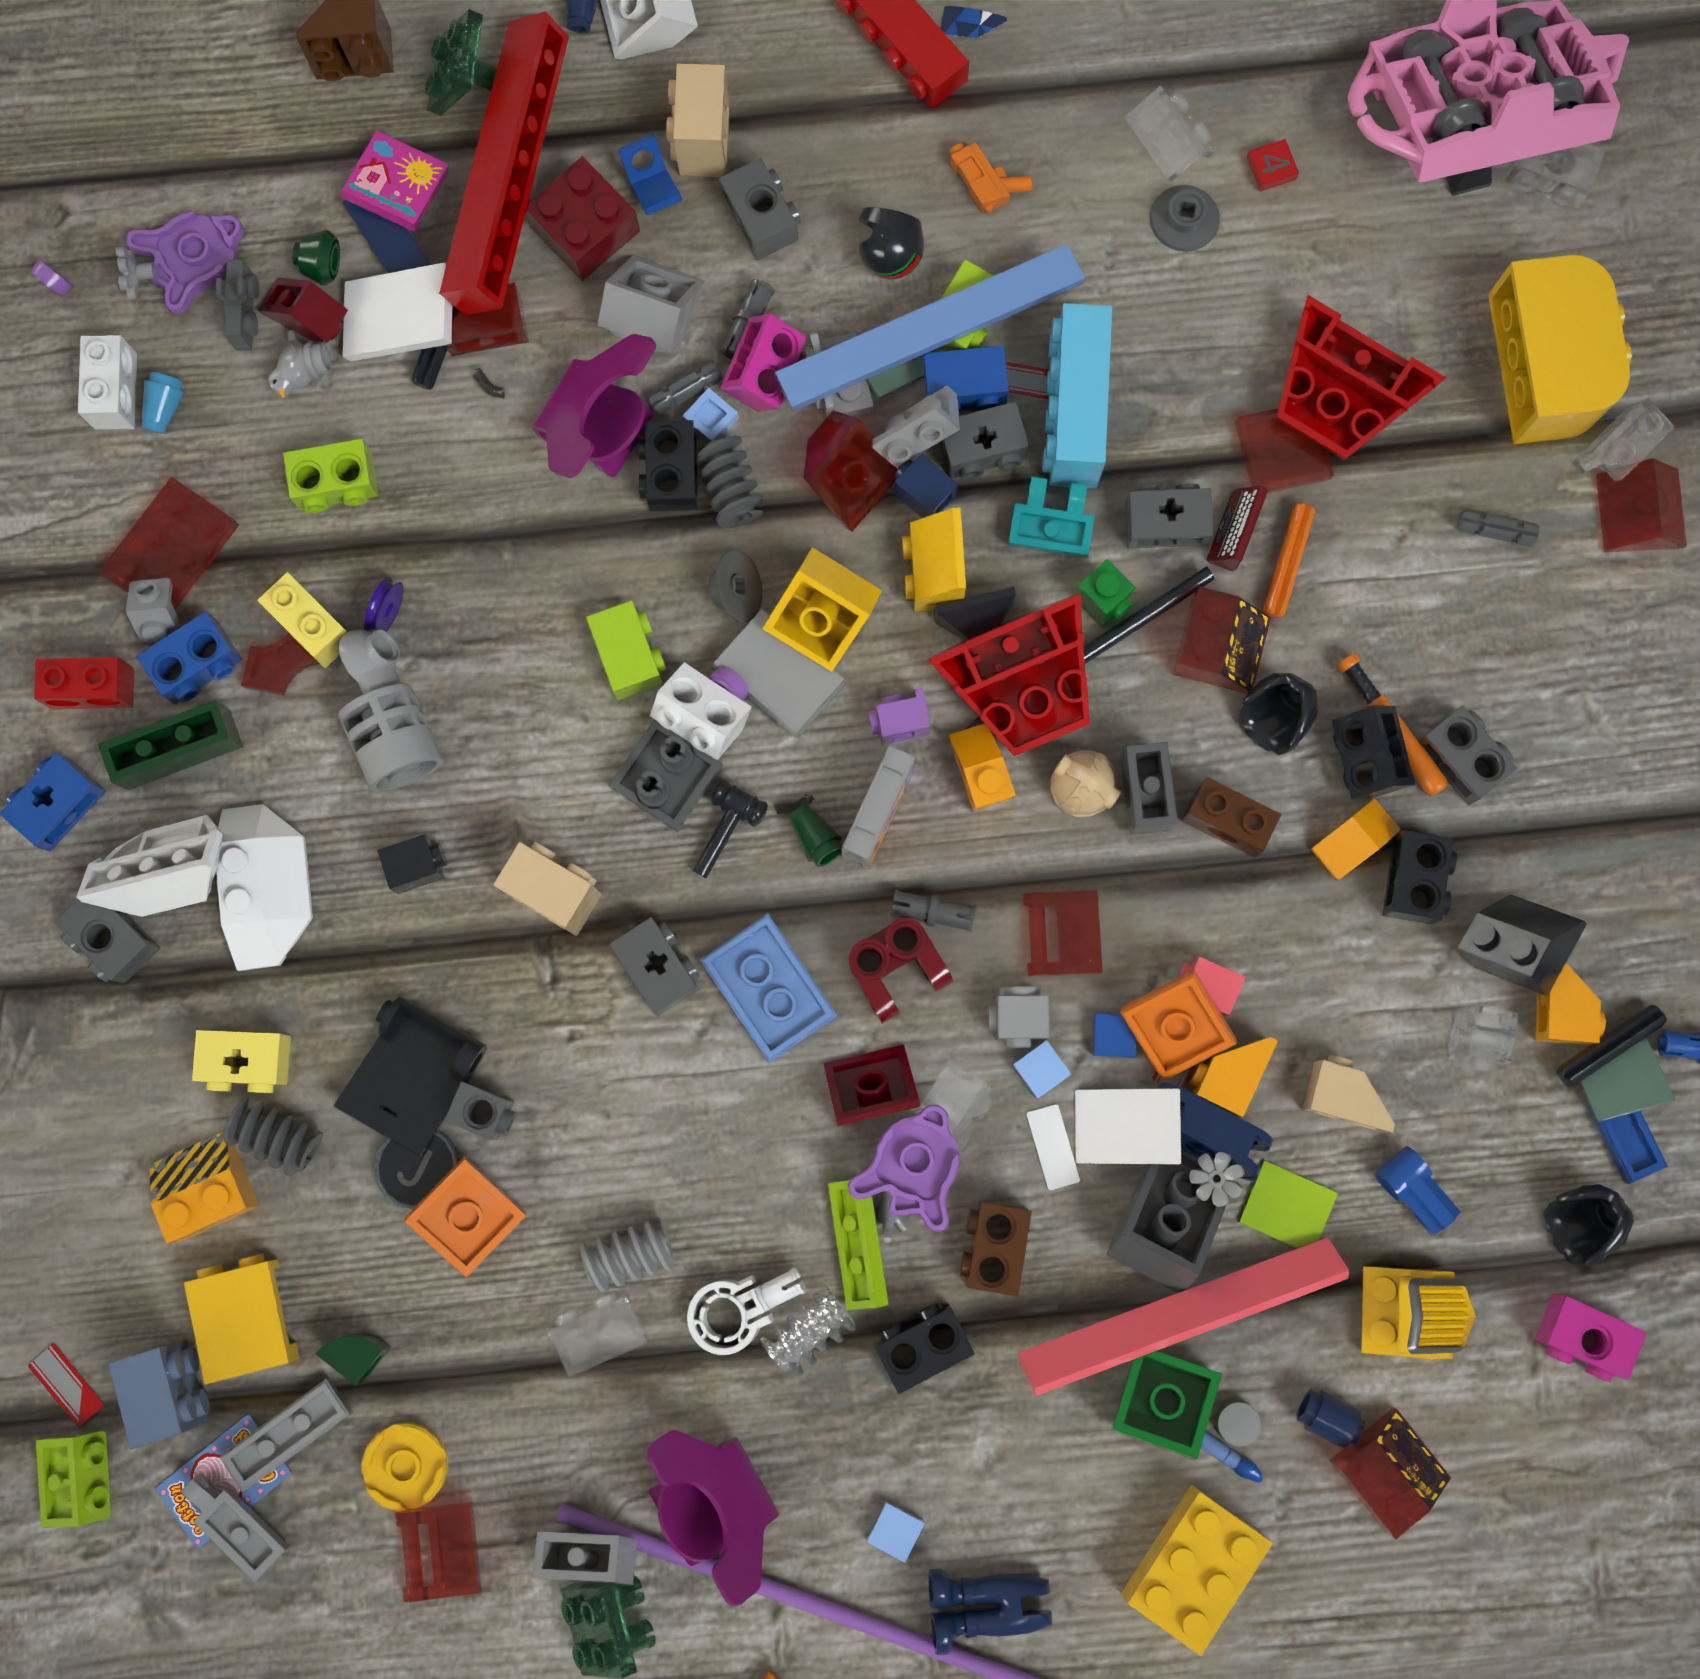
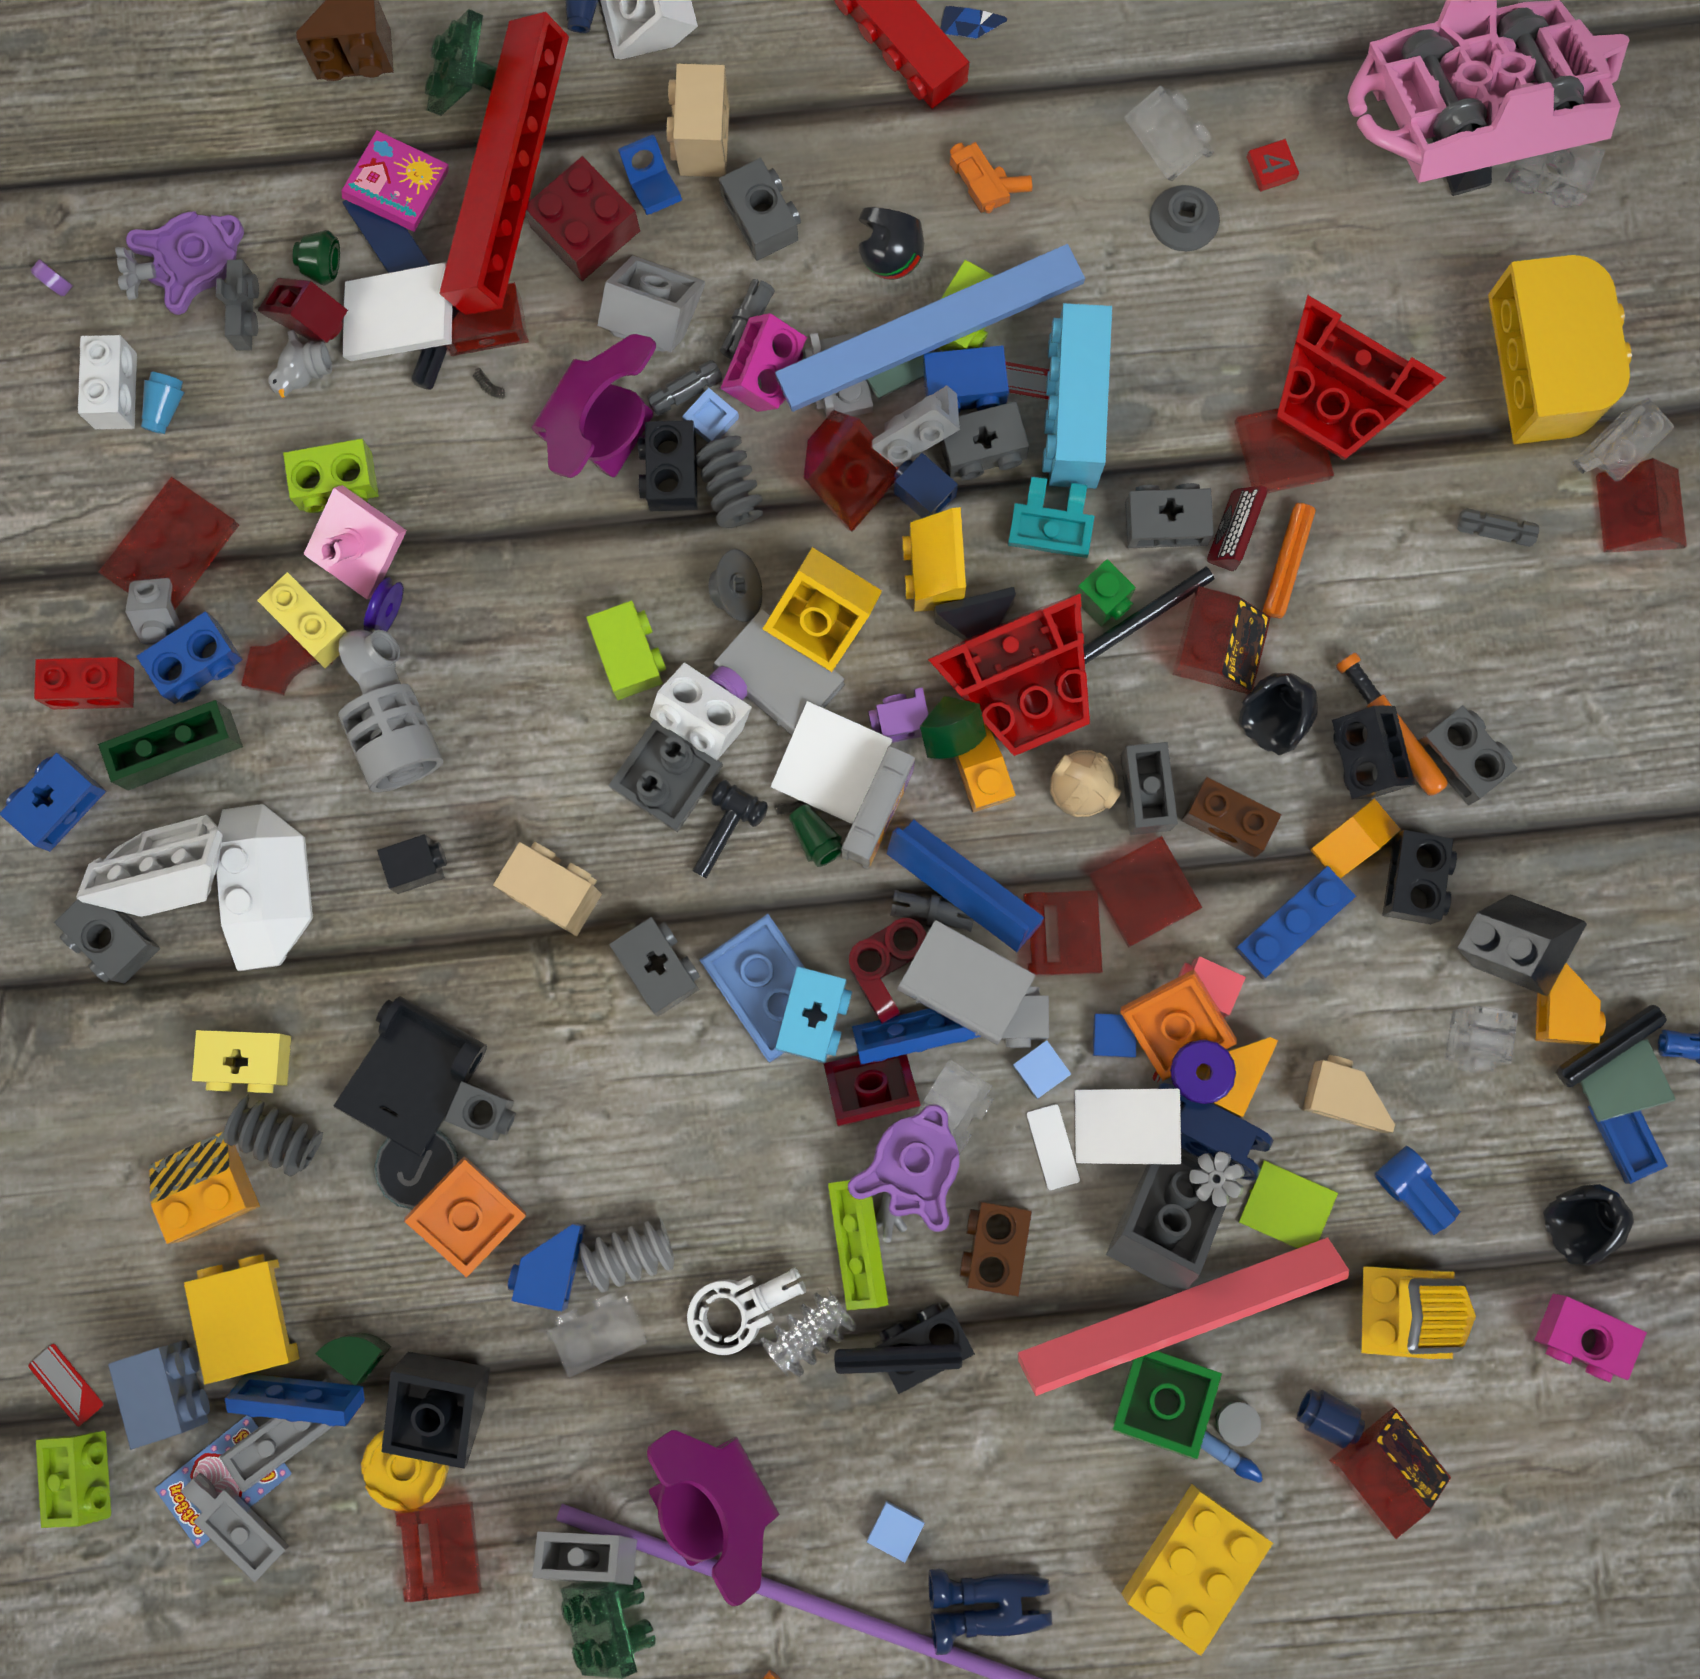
none -> blue plate [225,1374,365,1426]
none -> bright pink tile [304,485,407,599]
none -> black slope [381,1351,490,1469]
none -> blue slope [508,1223,586,1312]
none -> white sticker [771,701,893,824]
none -> medium azure brick [775,967,852,1063]
none -> black axle [834,1344,963,1374]
none -> blue plate [852,1008,981,1064]
none -> blue panel [887,820,1044,952]
none -> light grey piece [897,920,1036,1045]
none -> dark green brick [920,696,986,759]
none -> clear red tile [1089,836,1202,948]
none -> dark purple piece [1170,1040,1236,1104]
none -> blue plate [1235,866,1356,979]

